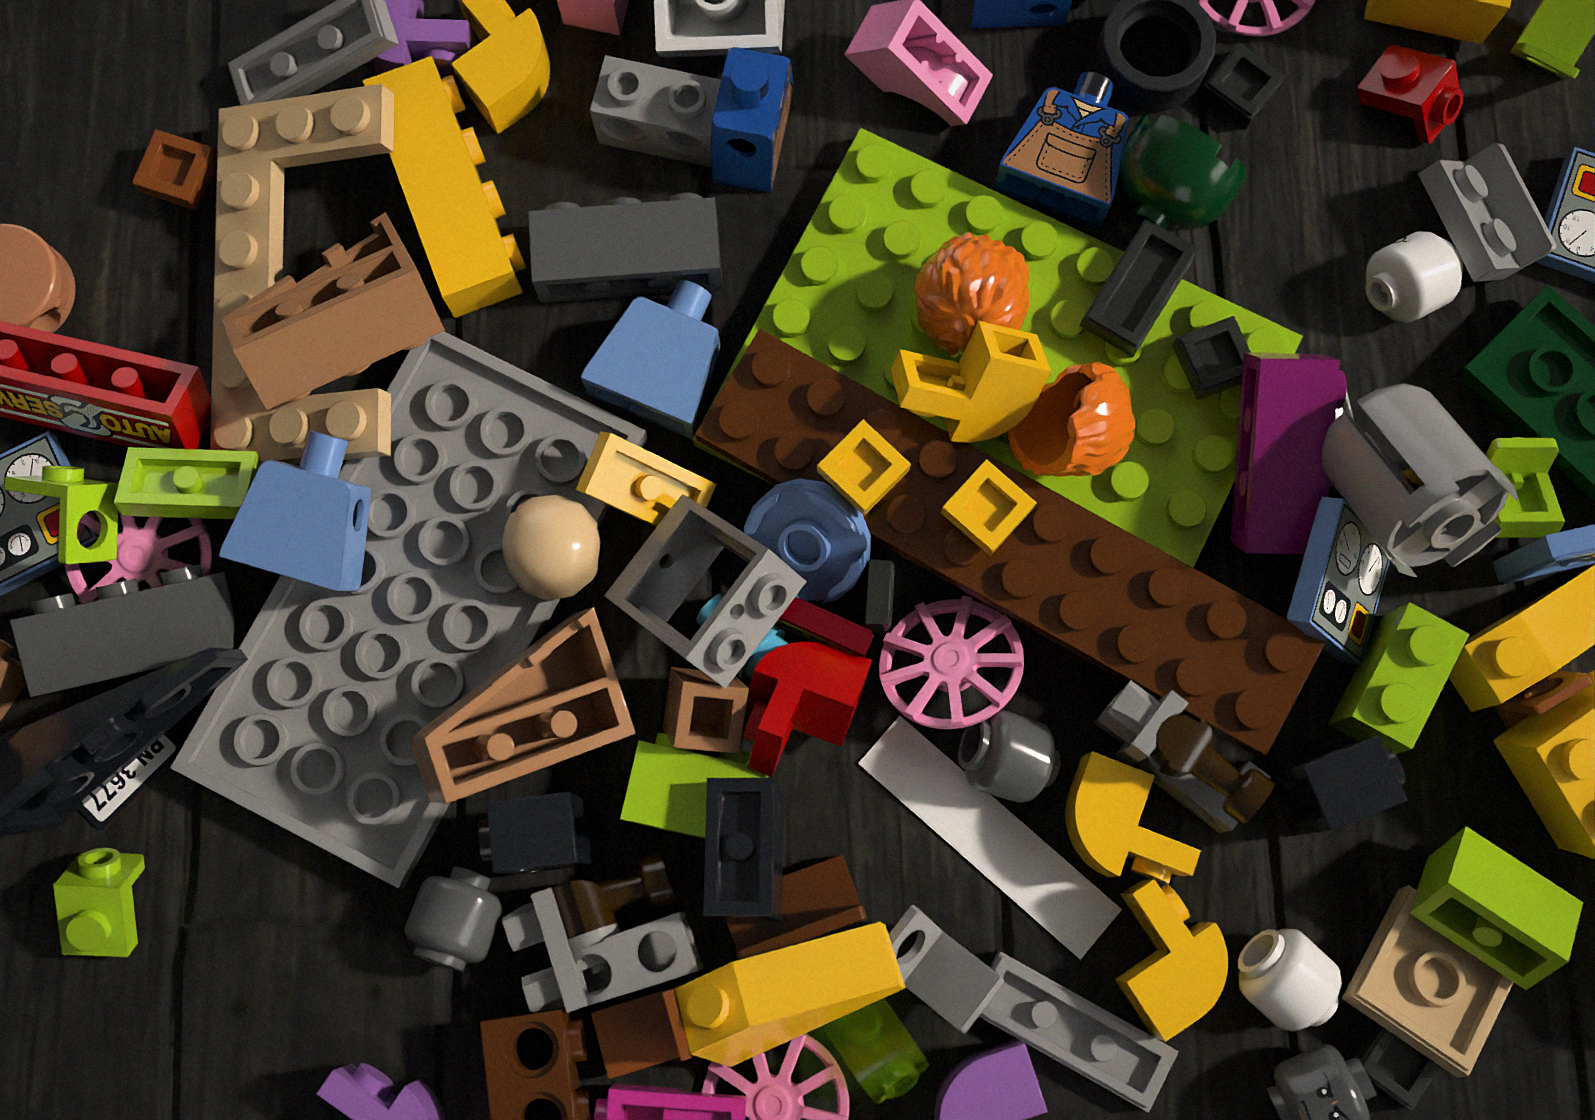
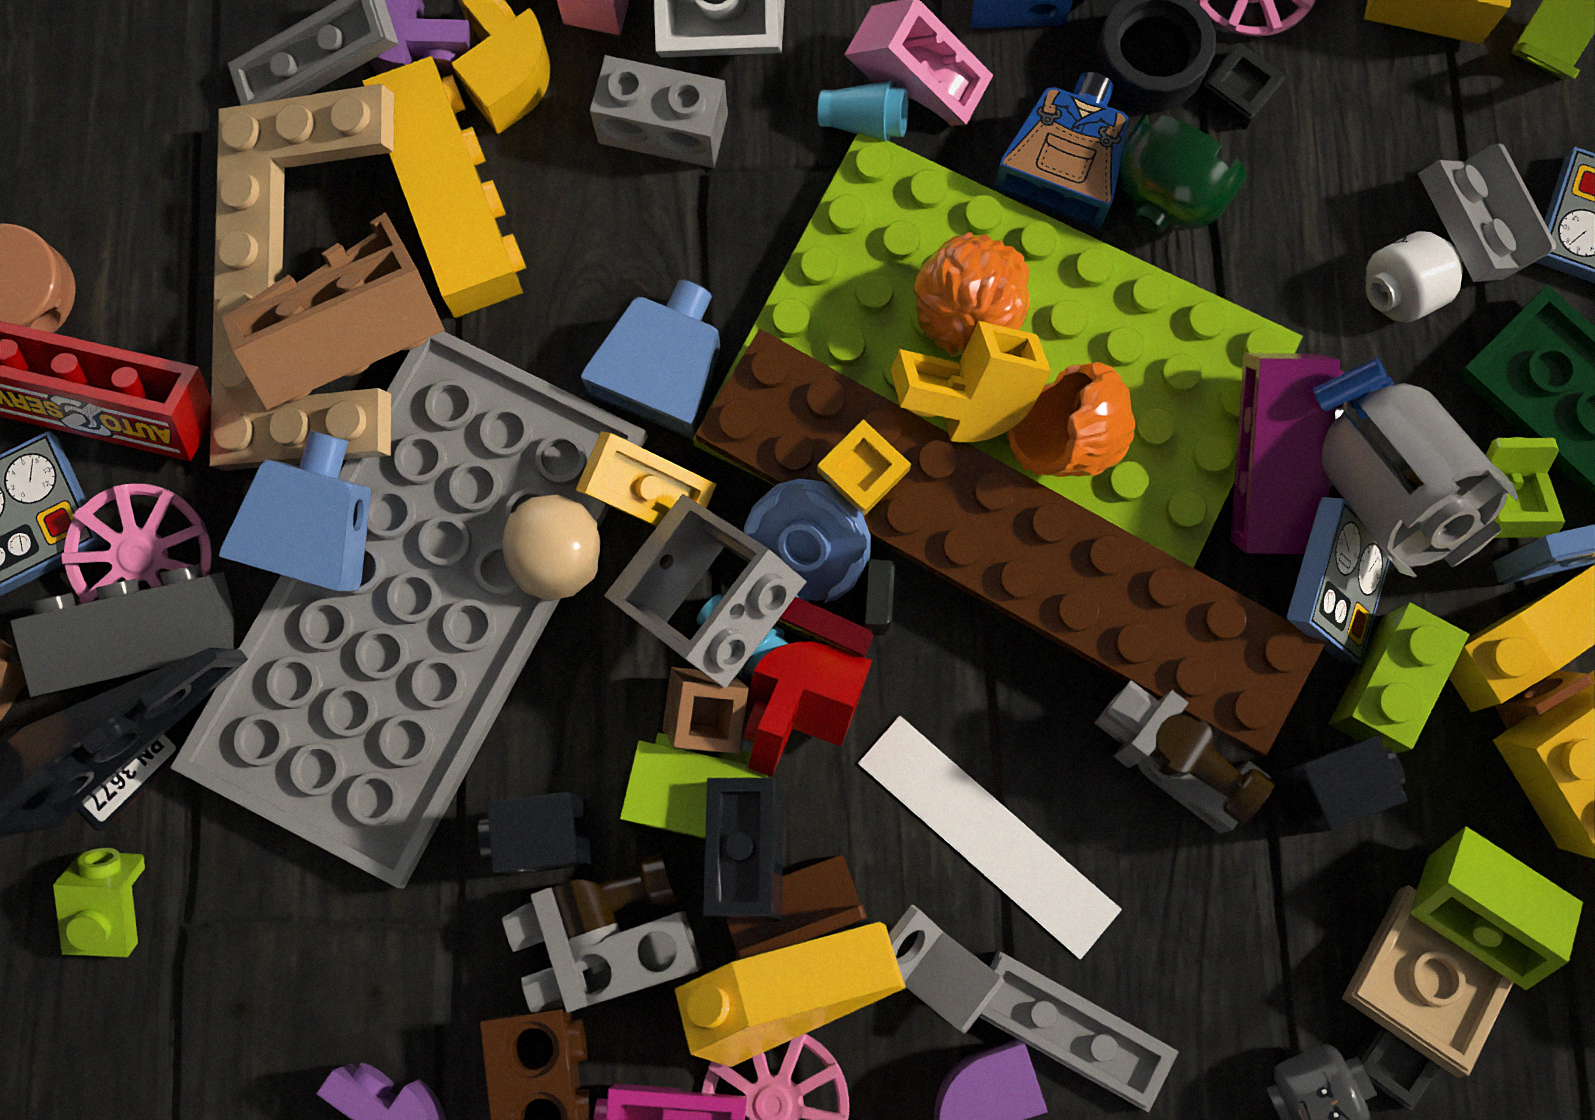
lime bracket [4,466,119,564] -> none
lime panel [114,447,262,519] -> none
dark orange plate [132,129,218,211] -> none
dark grey head [405,867,503,972] -> none
medium nougat wedge [409,607,636,804] -> none
dark grey brick [528,193,723,303] -> none
dark orange bracket [591,986,693,1079] -> none
blue torso [711,47,794,193] -> none
clear neon green bracket [822,998,929,1104] -> none
bright pink wheel [879,596,1024,729] -> none
yellow plate [941,459,1037,556] -> none
dark grey head [958,709,1060,803] -> none
yellow brick [1065,751,1201,884] -> none
pearl dark grey tile [1079,218,1200,357] -> none
yellow brick [1114,879,1228,1042] -> none
pearl dark grey tile [1172,316,1251,400] -> none
white head [1238,929,1341,1031] -> none
red bracket [1357,44,1463,144] -> none
none -> medium azure cone [818,80,908,141]
none -> blue piece [1313,357,1394,420]

